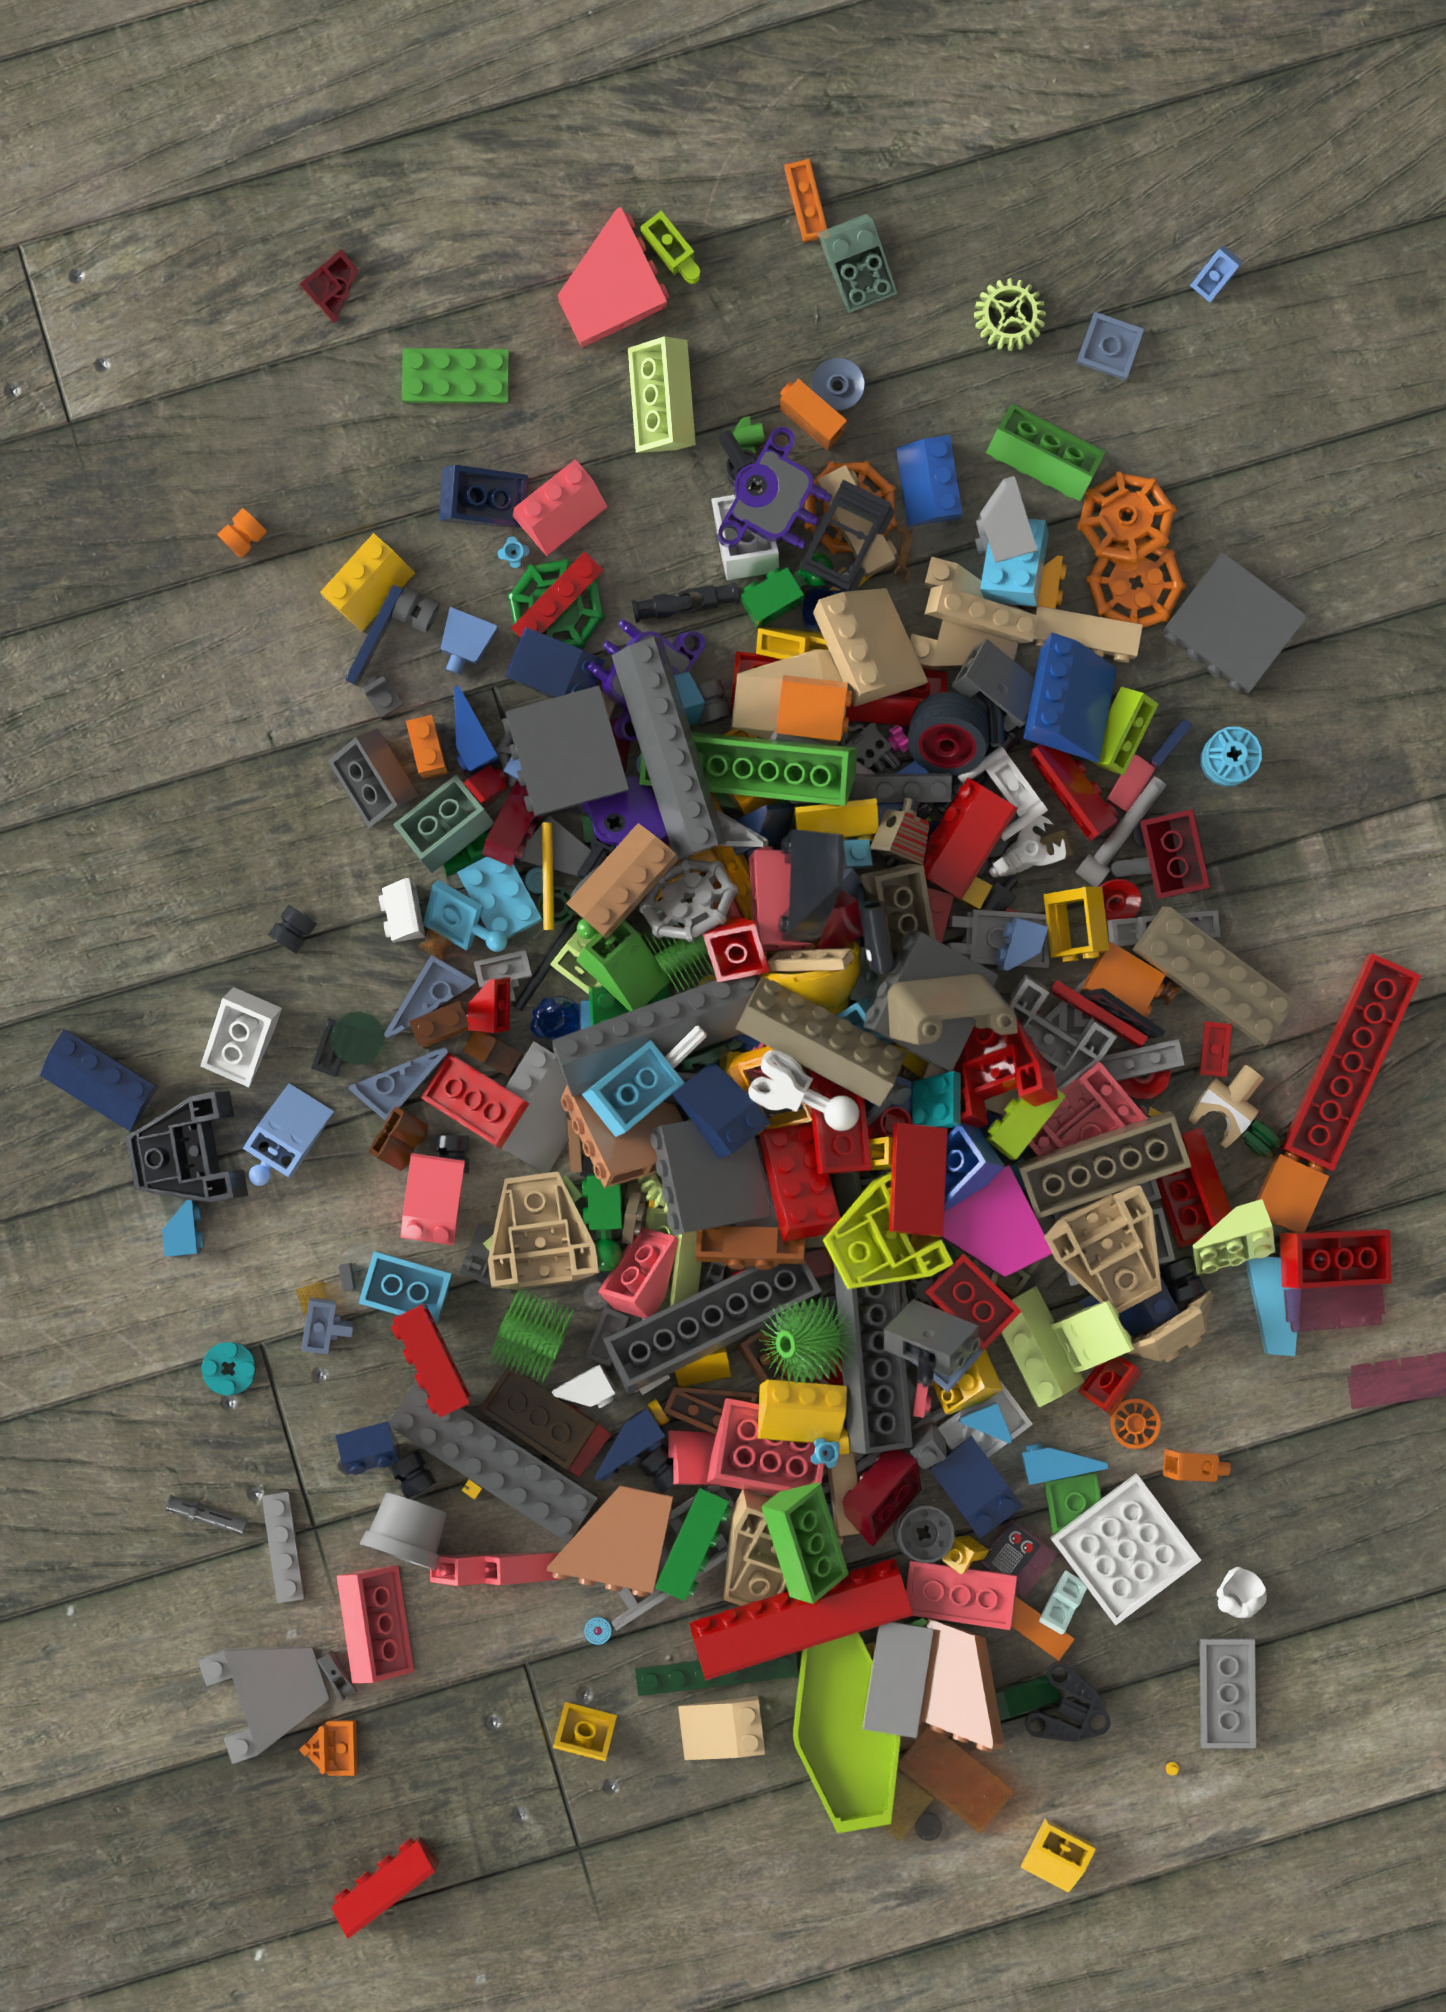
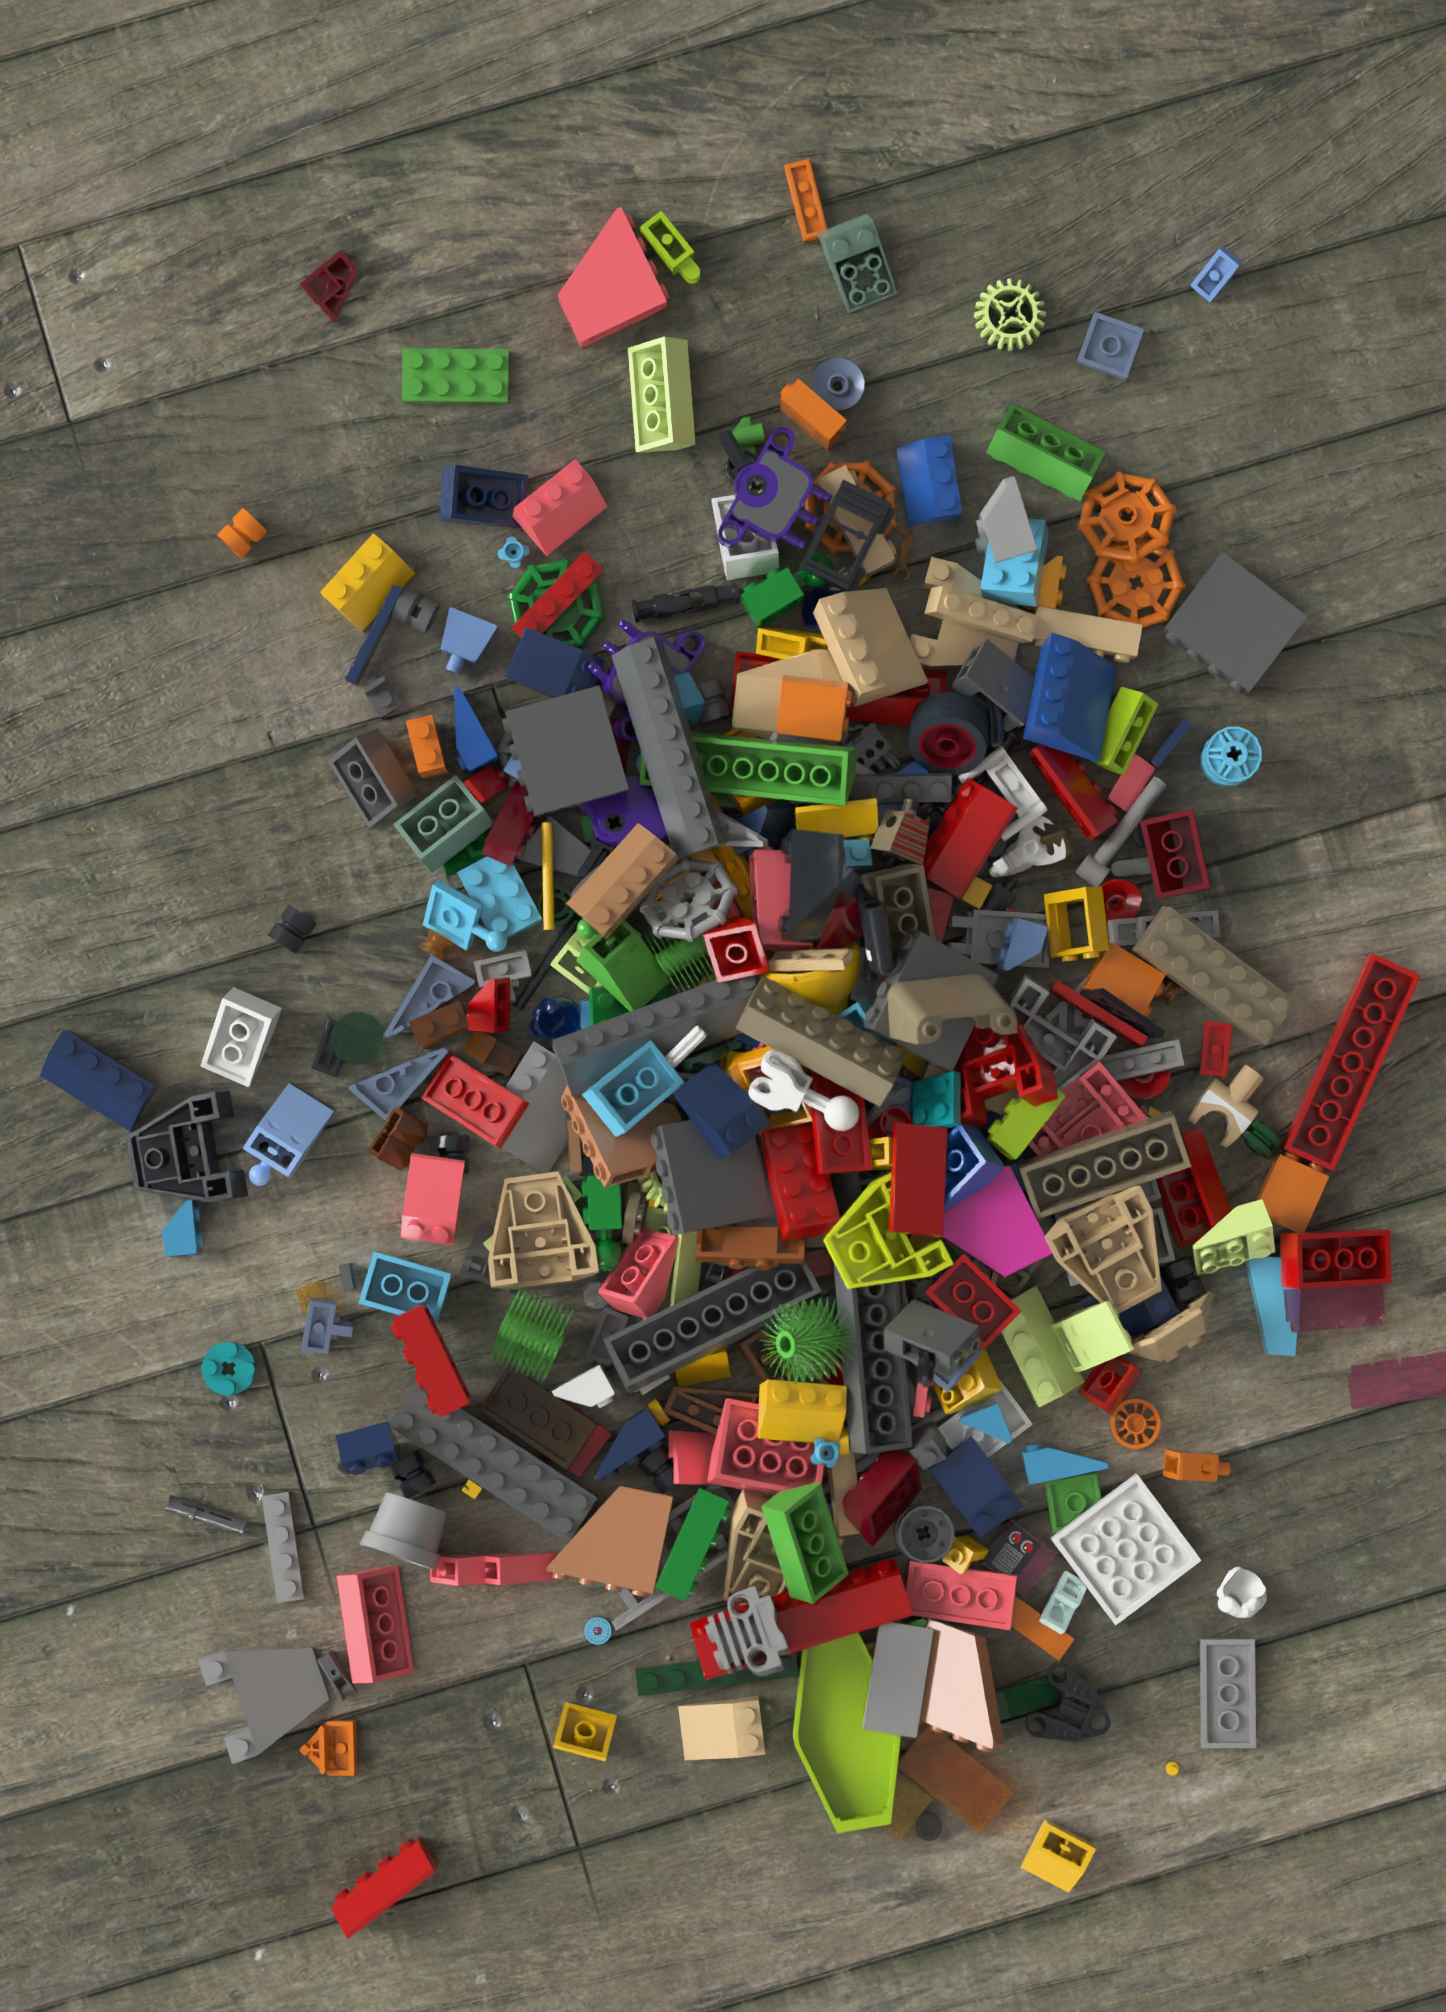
white slope [379,878,425,943] -> none
medium azure tile [525,867,543,895] -> none
dark pink plate [887,724,909,755] -> none
none -> light grey piece [705,1586,790,1676]

